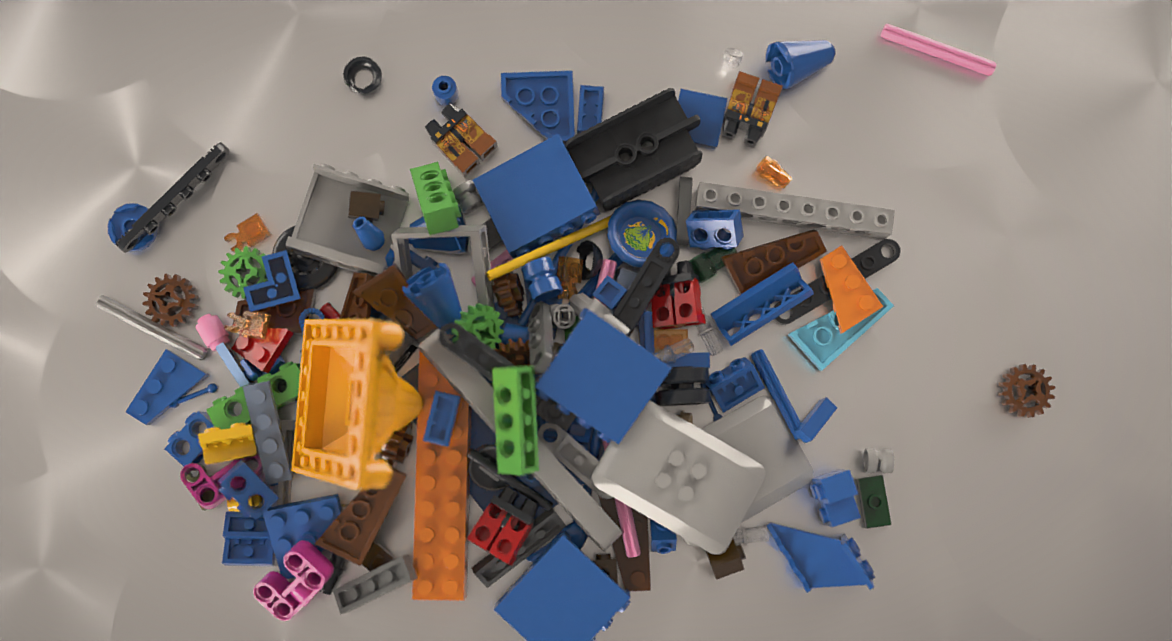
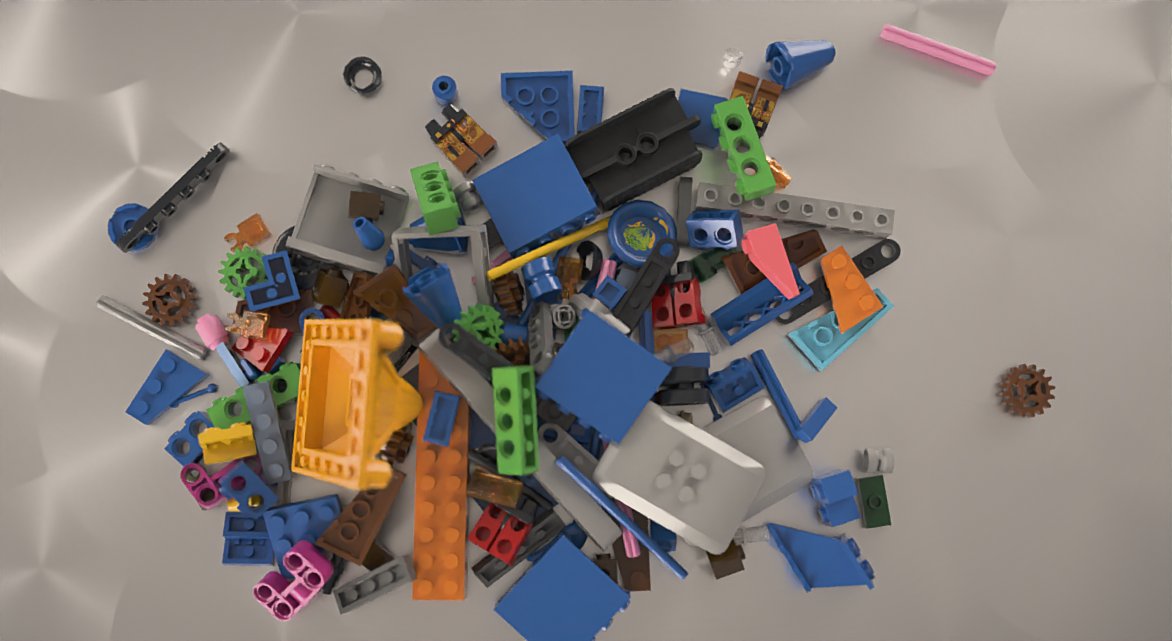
none -> dark brown brick [311,267,349,308]
none -> clear orange plate [466,470,523,508]
none -> blue piece [555,455,688,580]
none -> bright green brick [711,96,776,202]
none -> coral slope [741,223,800,300]

